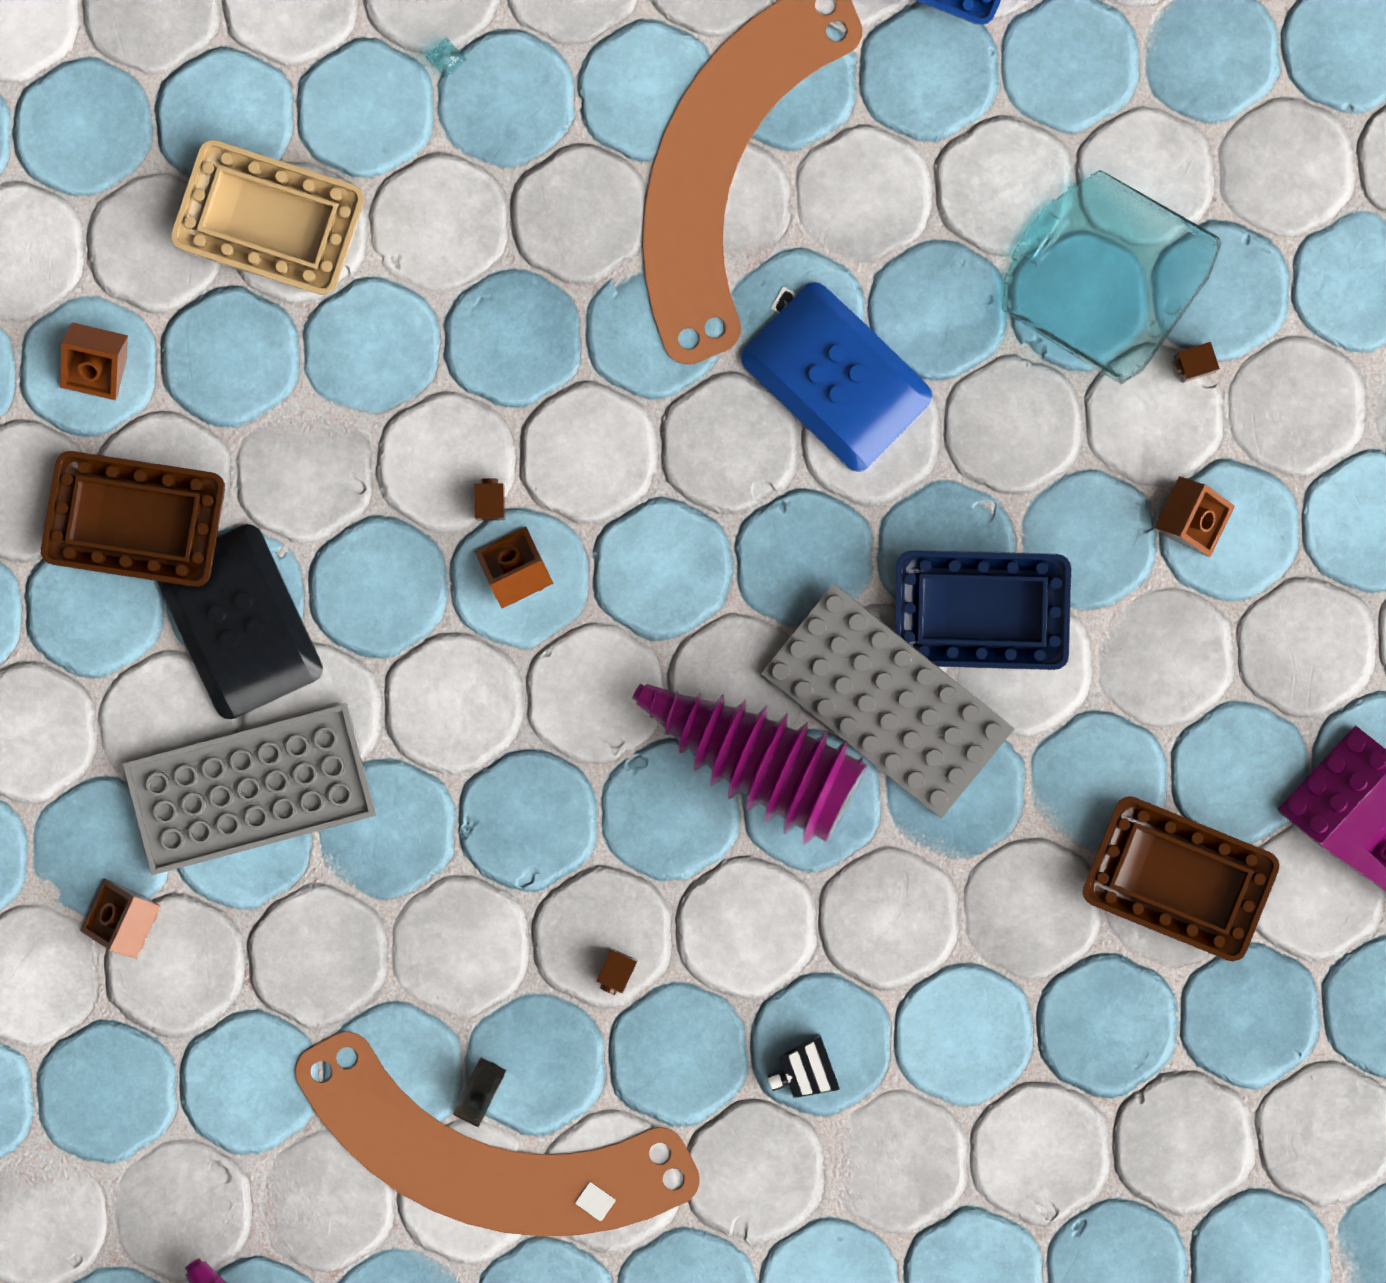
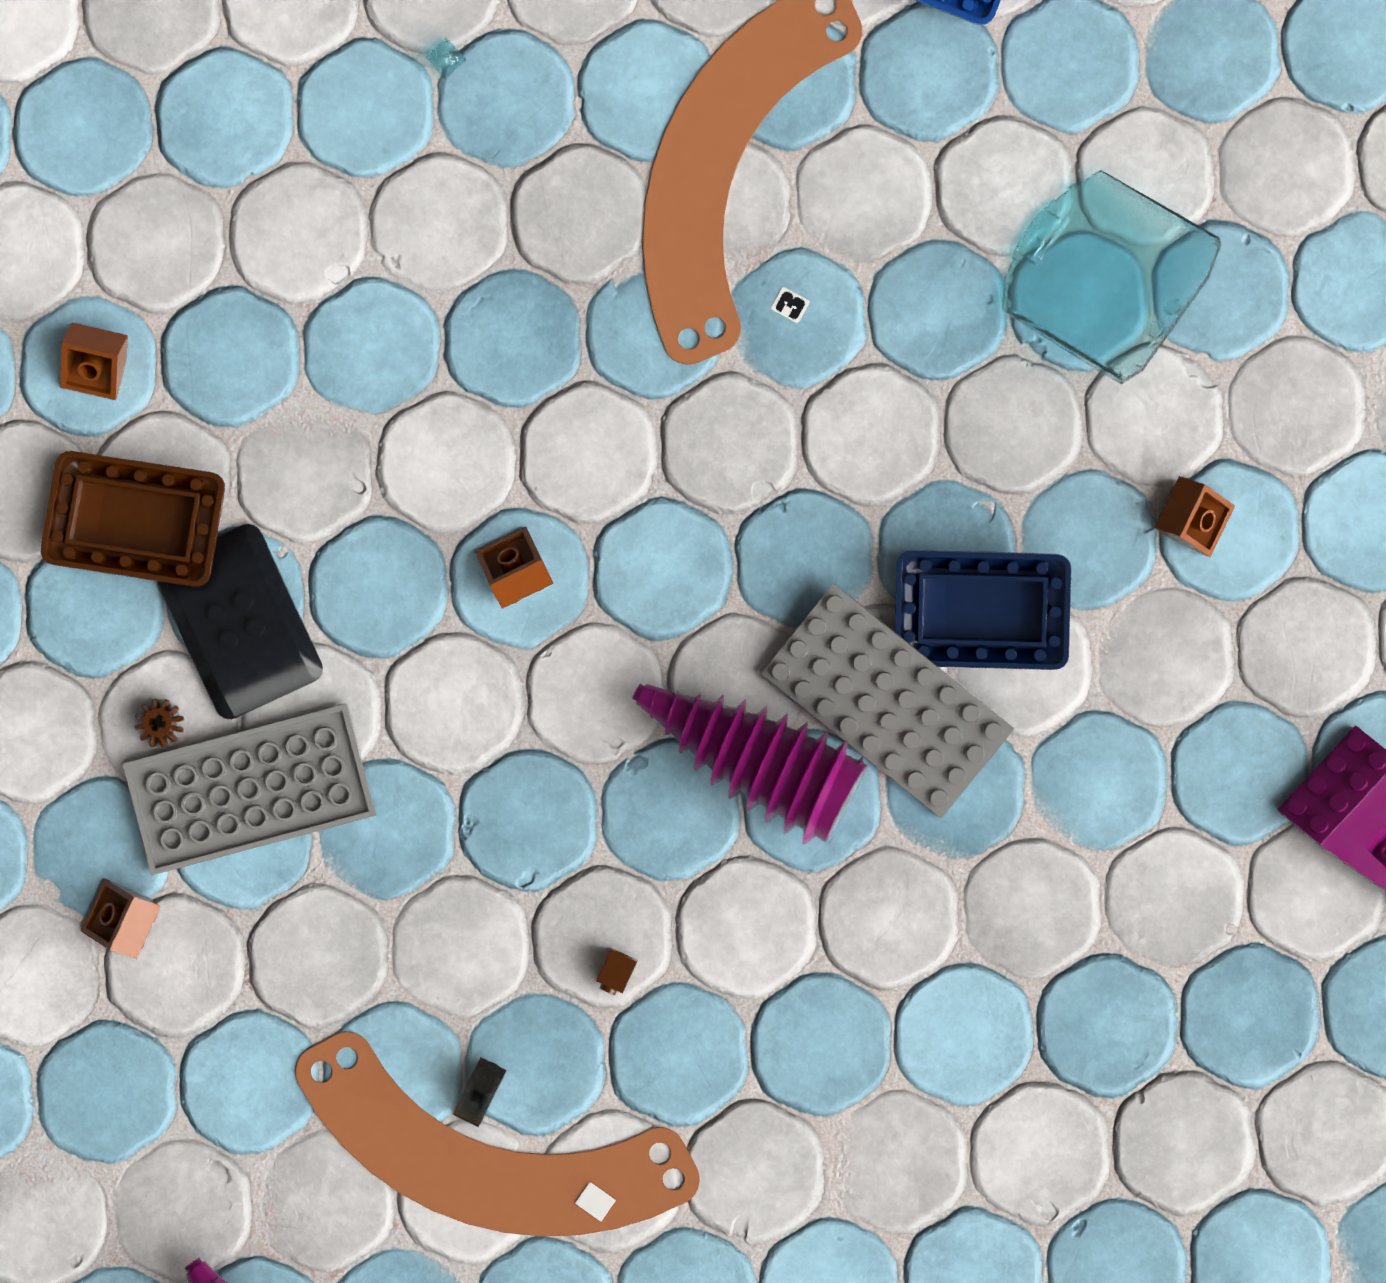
tan wedge [171,140,364,295] -> none
reddish brown brick [475,478,506,521] -> none
blue wedge [741,282,932,472] -> none
torso [767,1035,840,1098] -> none
reddish brown wedge [1082,796,1280,961] -> none
reddish brown brick [1172,342,1220,383] -> none
none -> reddish brown gear [135,699,185,747]

